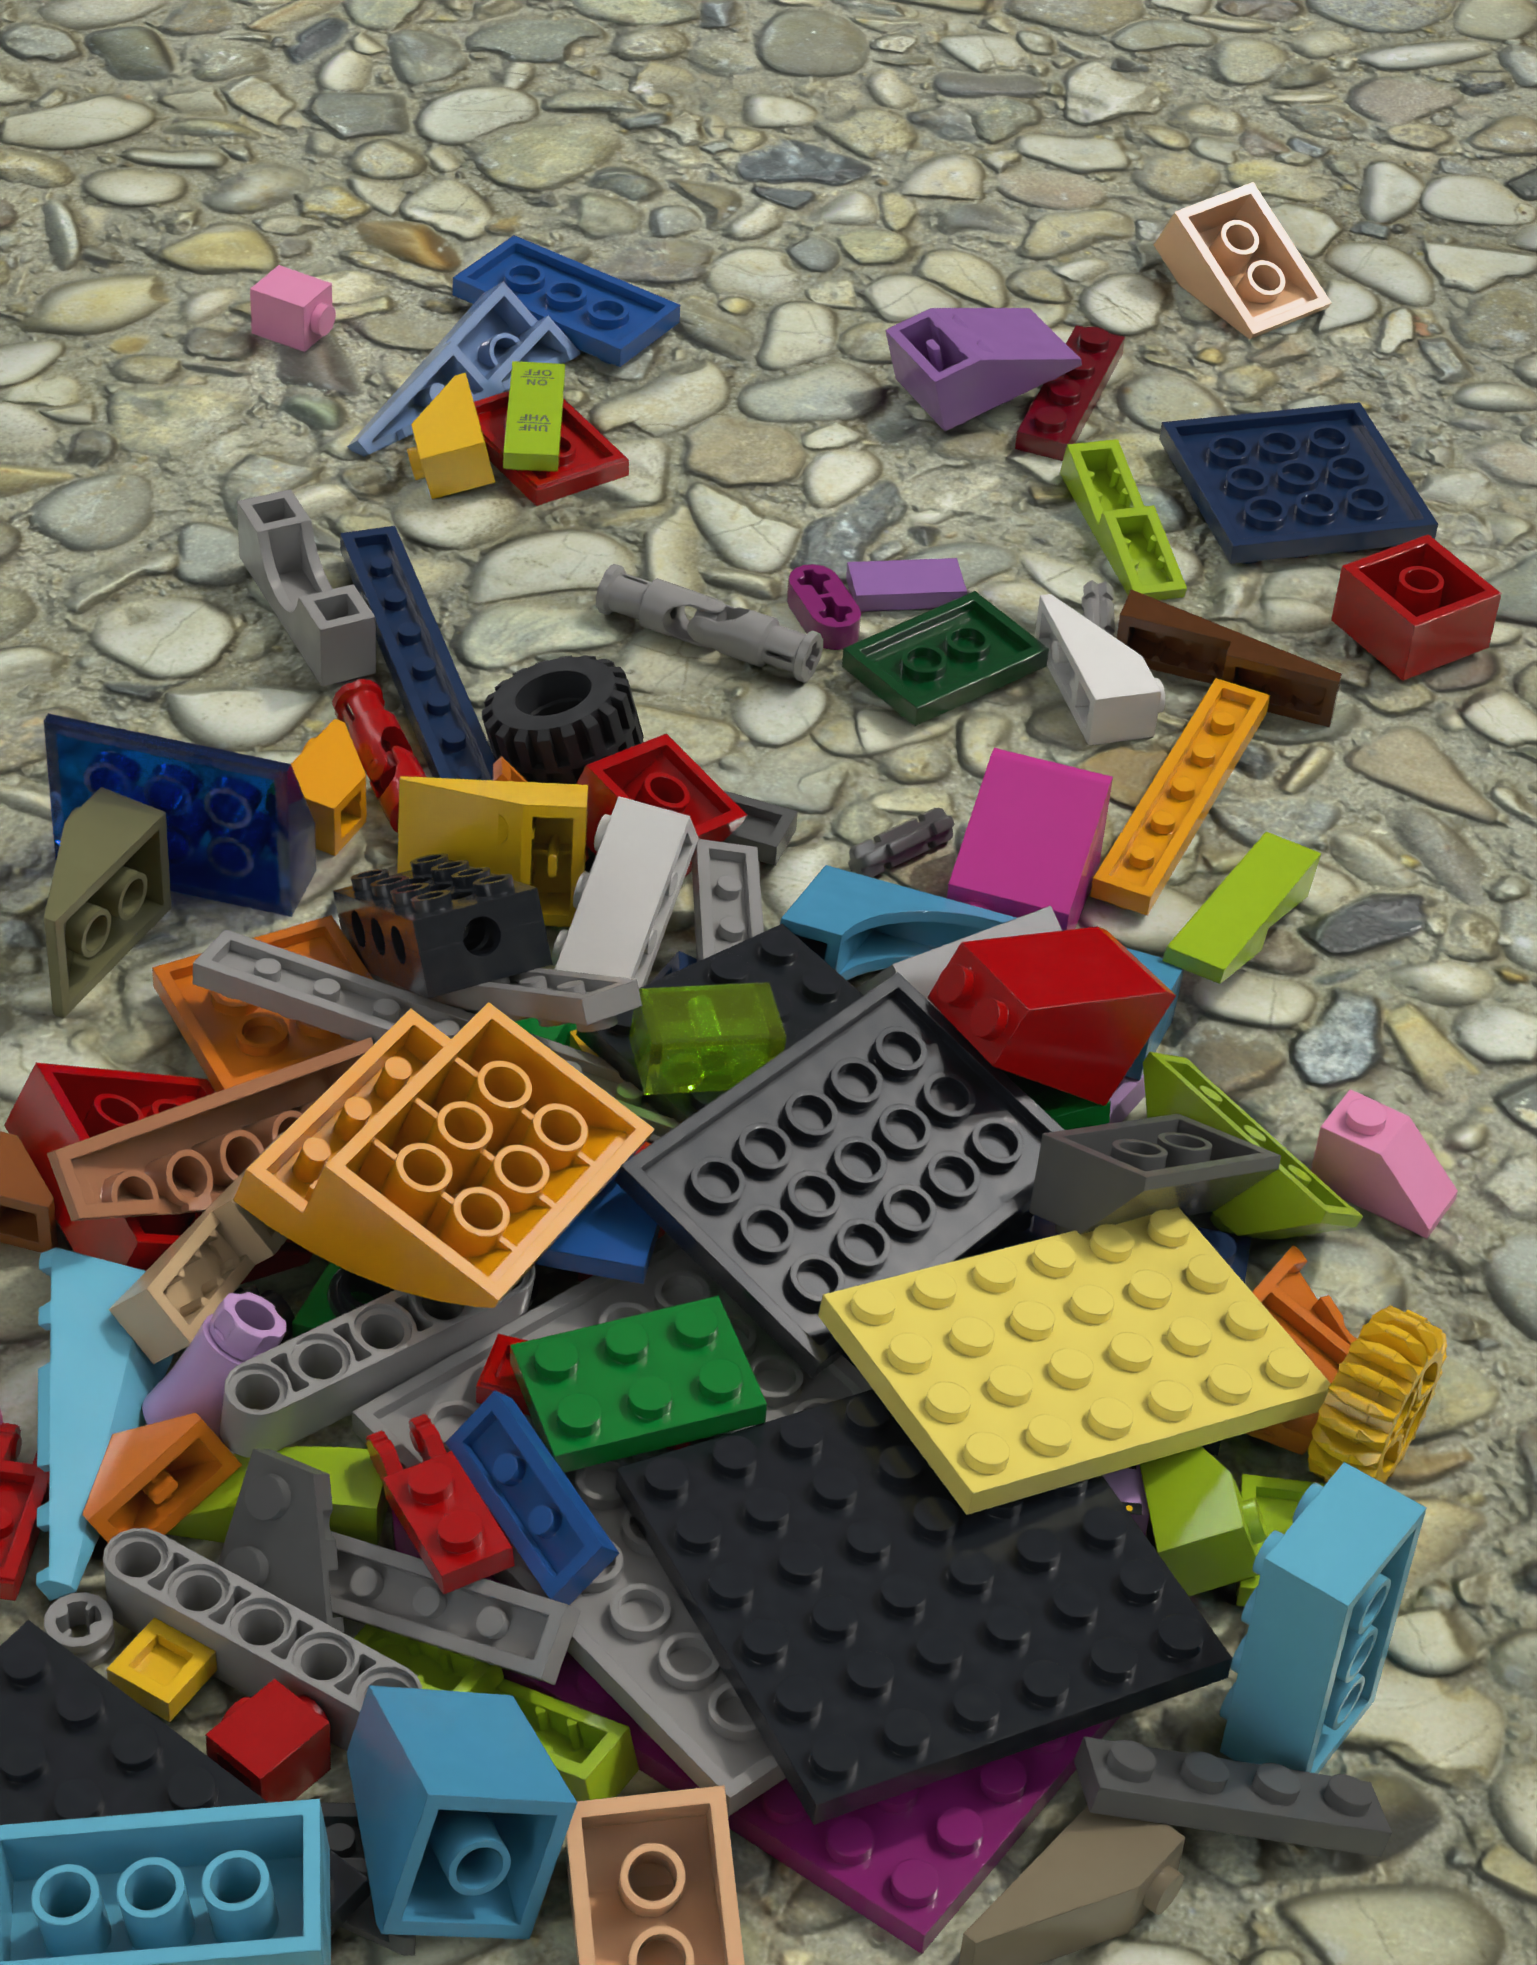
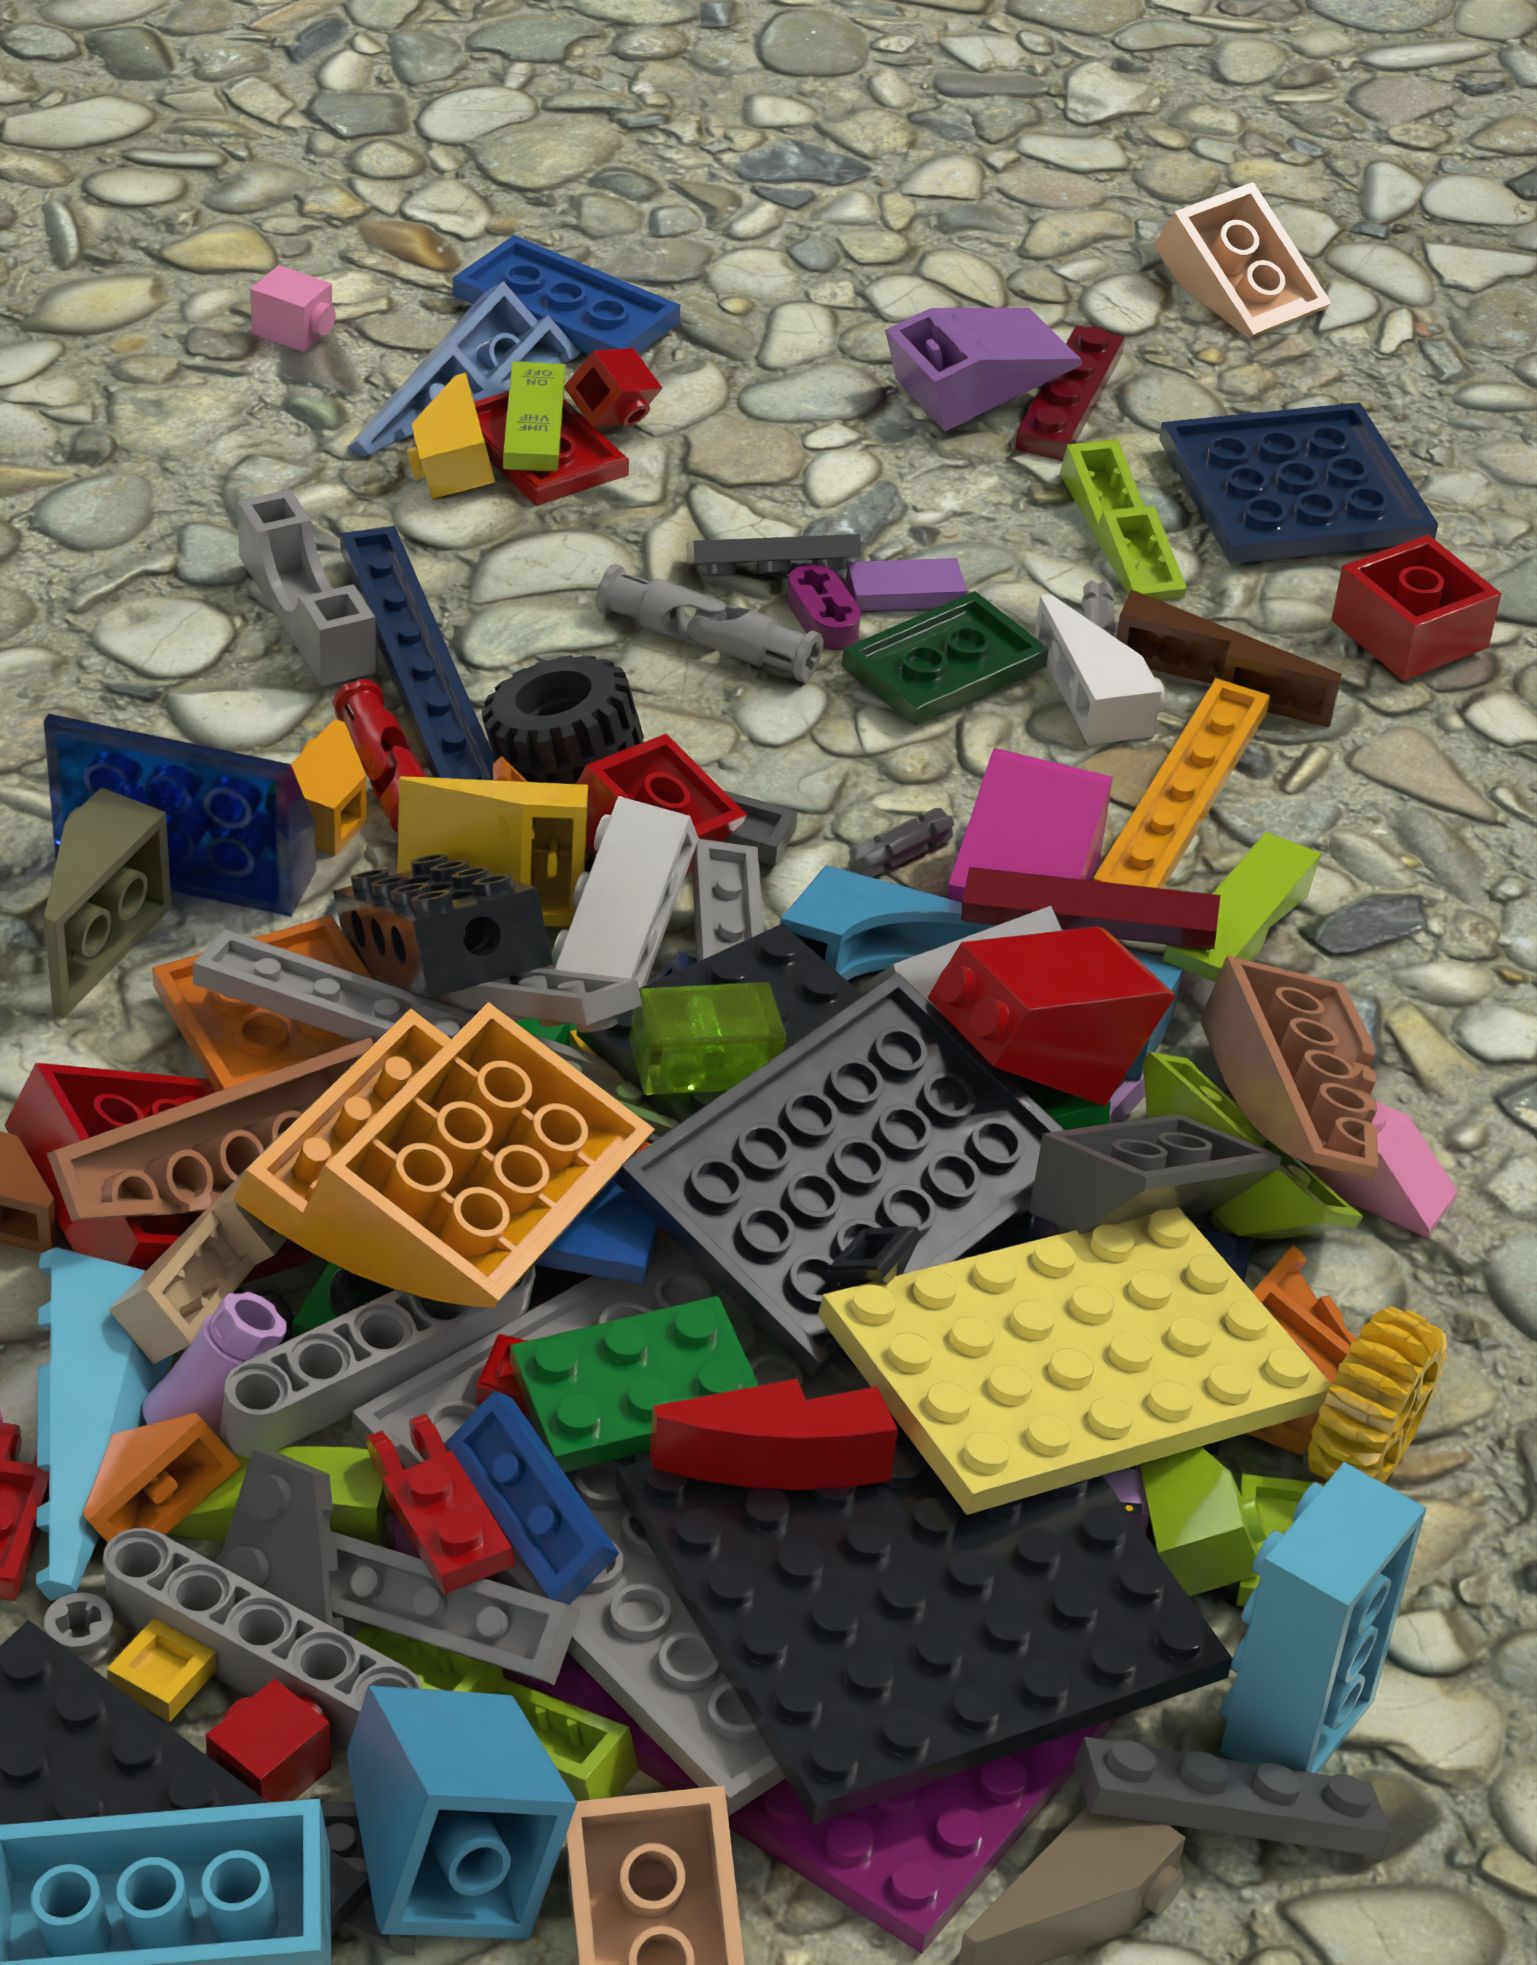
none -> red brick [564,348,663,428]
none -> red slope [649,1379,898,1490]
none -> dark grey plate [686,534,861,575]
none -> black slope [826,1226,921,1286]
none -> dark red tile [961,867,1221,950]
none -> nougat wedge [1199,955,1378,1179]

